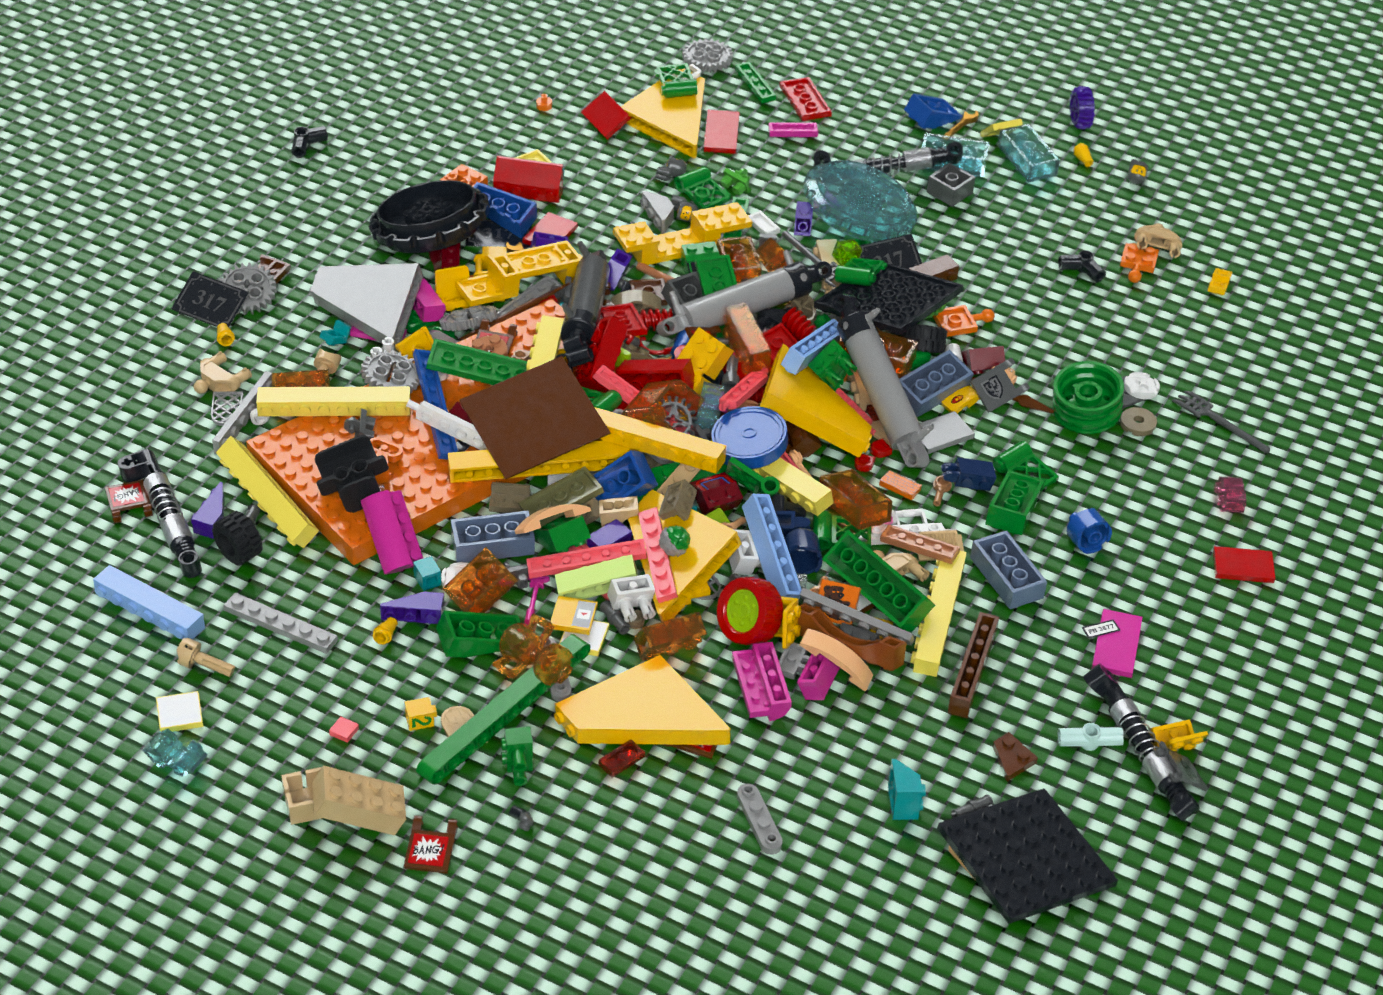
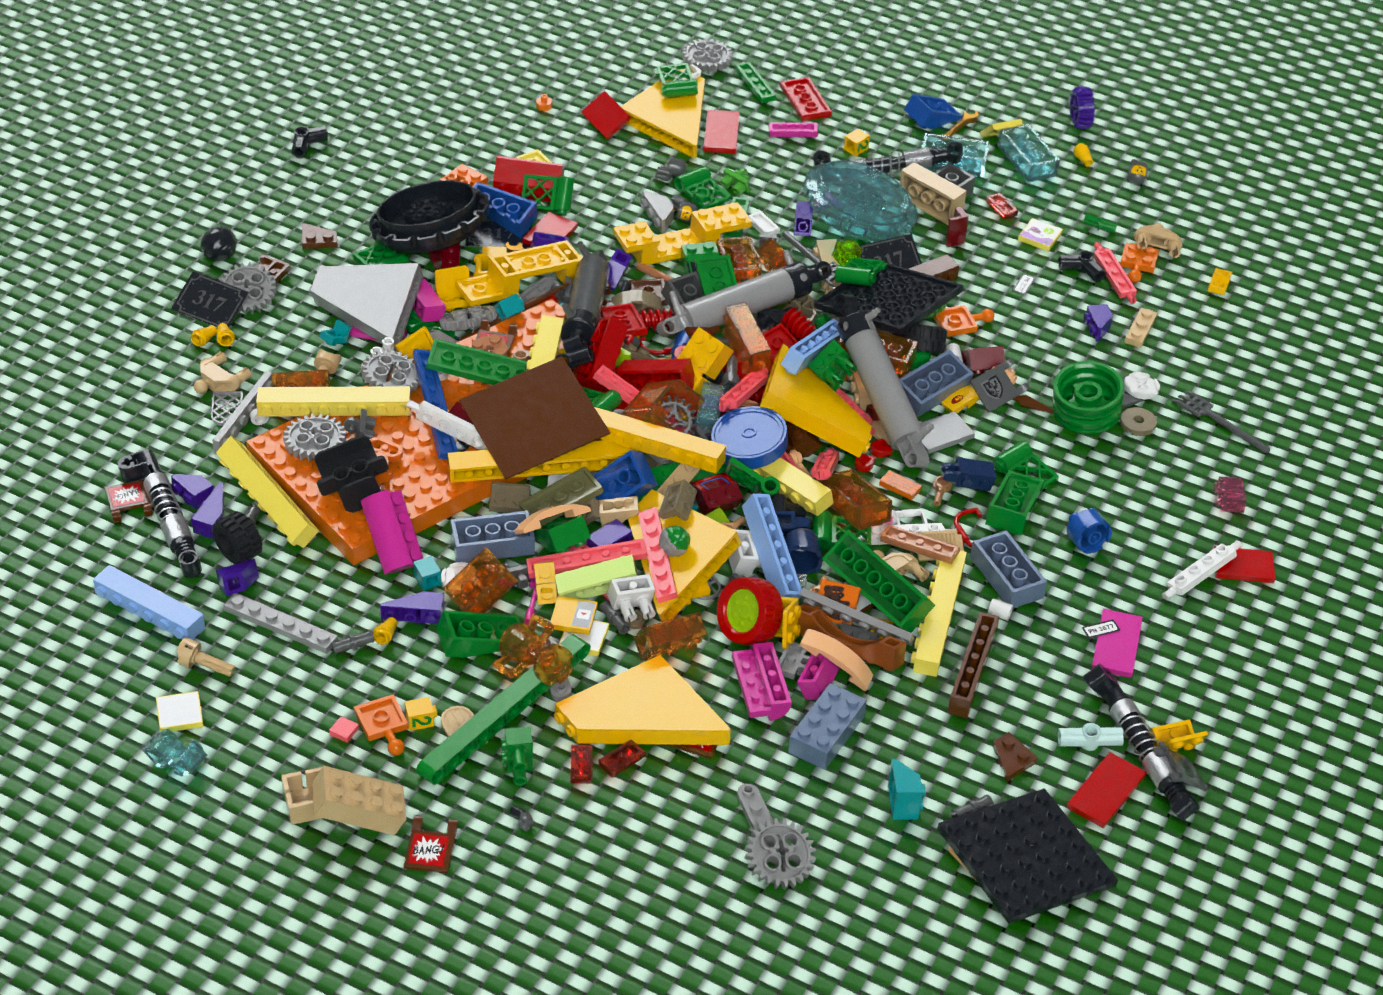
none -> dark purple slope [171,474,213,510]
none -> yellow cone [190,325,217,346]
none -> black piece [200,226,237,261]
none -> dark purple slope [216,558,259,596]
none -> light grey gear [283,414,346,462]
none -> wing [302,223,337,249]
none -> dark grey pin [331,630,375,655]
none -> green piece [352,243,410,265]
none -> orange plate [354,694,409,756]
none -> teal brick [494,293,525,321]
none -> green piece [522,174,574,216]
none -> yellow slope [534,561,558,605]
none -> clear red plate [571,745,592,784]
none -> light grey gear [744,818,816,890]
none -> sand blue brick [788,683,867,770]
none -> coral plate [811,447,839,480]
none -> yellow brick [844,129,870,156]
none -> tan brick [898,162,966,225]
none -> dark red panel [945,207,969,247]
none -> red piece [954,508,982,548]
none -> clear red plate [986,192,1018,220]
none -> white piece [988,598,1013,621]
none -> sticker [1013,274,1035,294]
none -> tile [1018,218,1063,251]
none -> red tile [1066,752,1146,829]
none -> green axle [1083,214,1117,234]
none -> slope [1084,304,1113,342]
none -> coral plate [1094,242,1137,304]
none -> tan plate [1124,308,1158,348]
none -> white plate [1162,540,1242,600]

